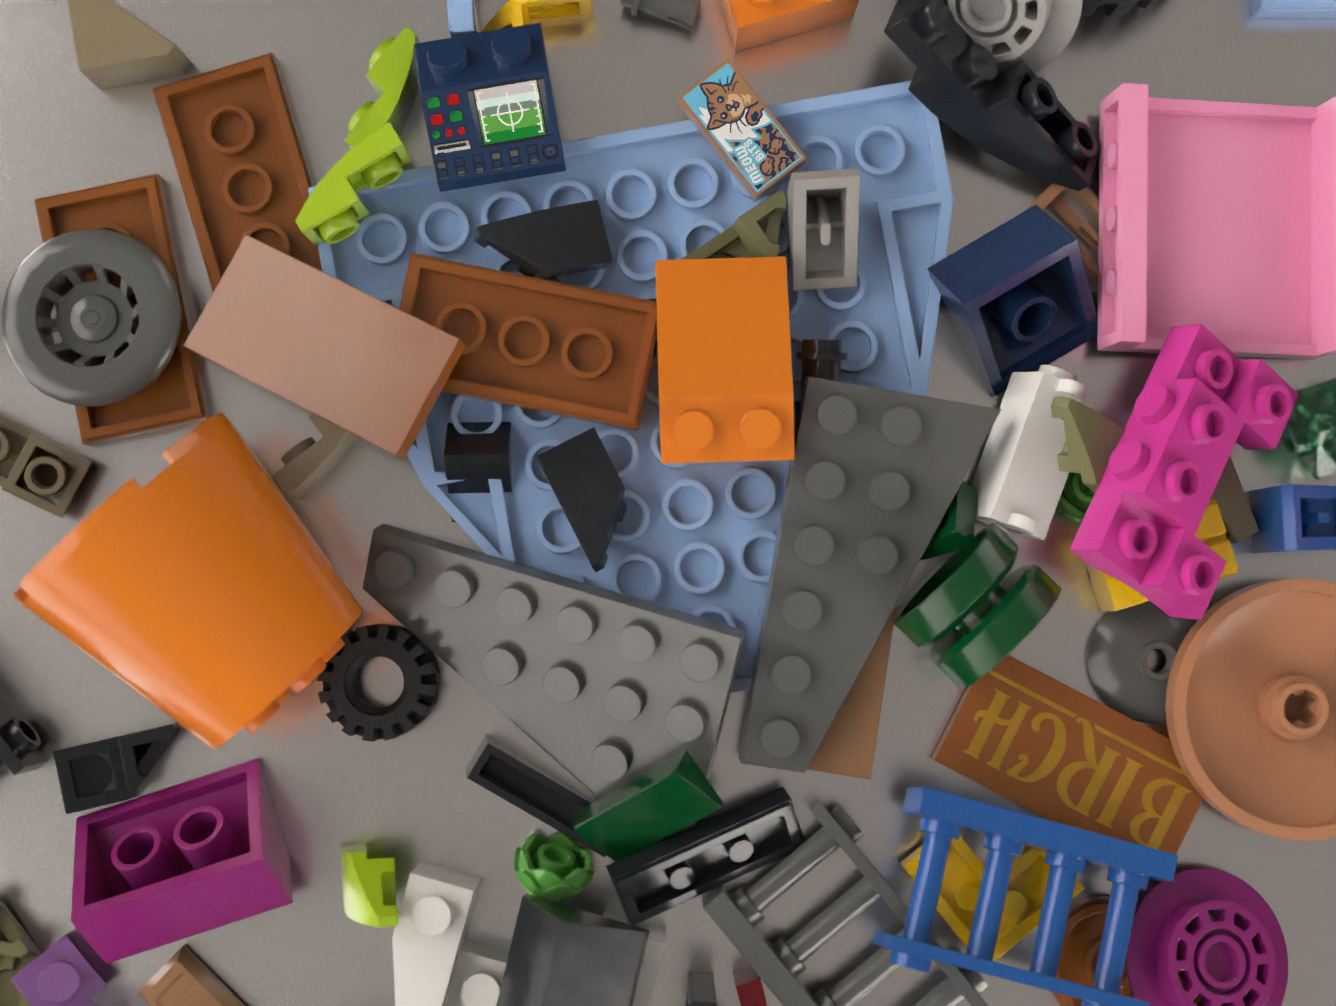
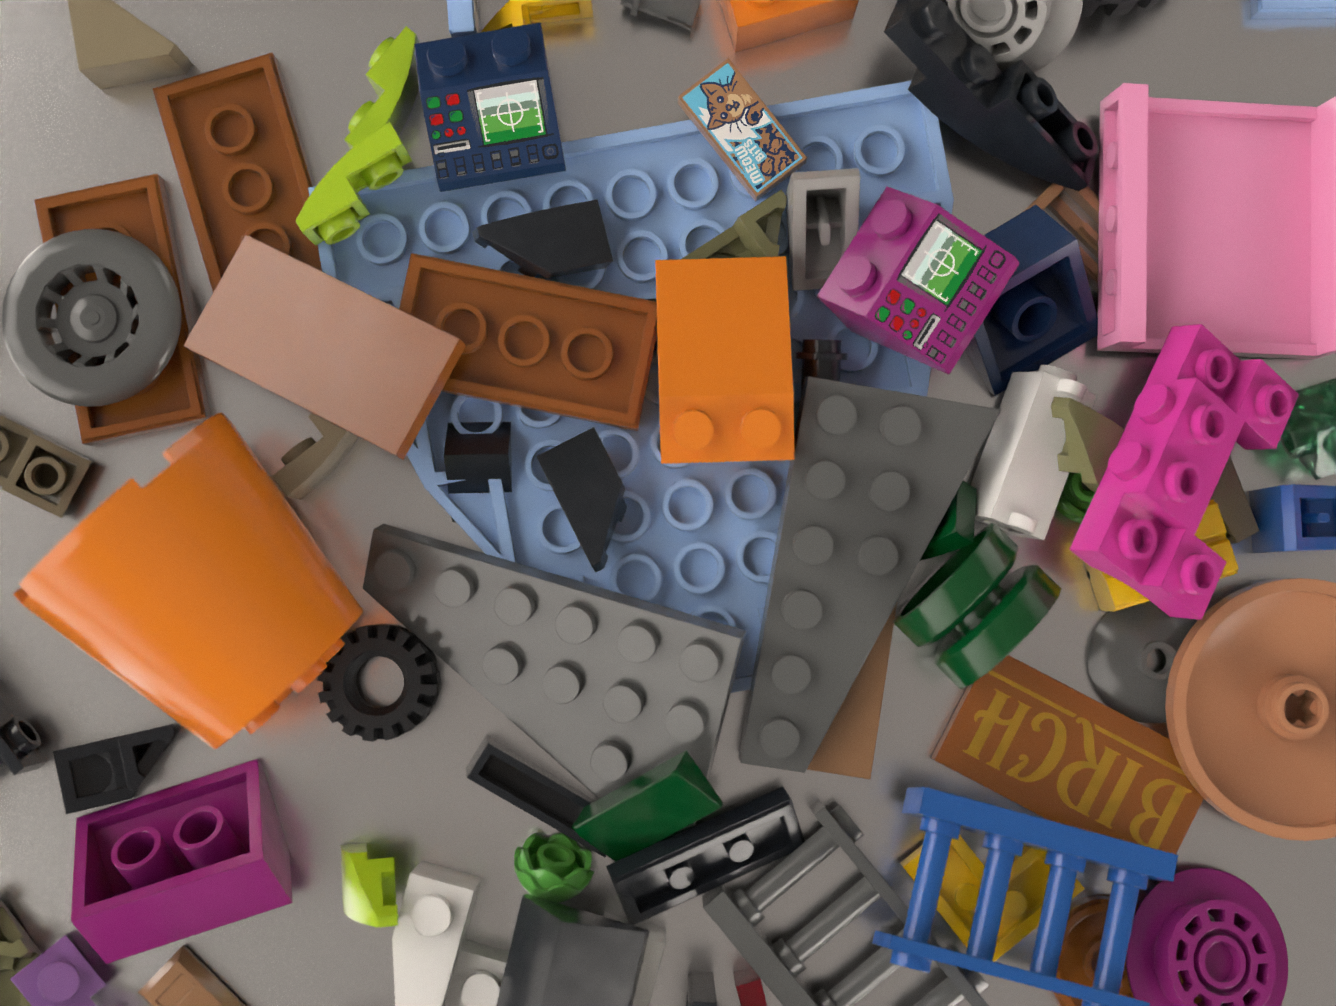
none -> magenta slope [817,186,1020,375]

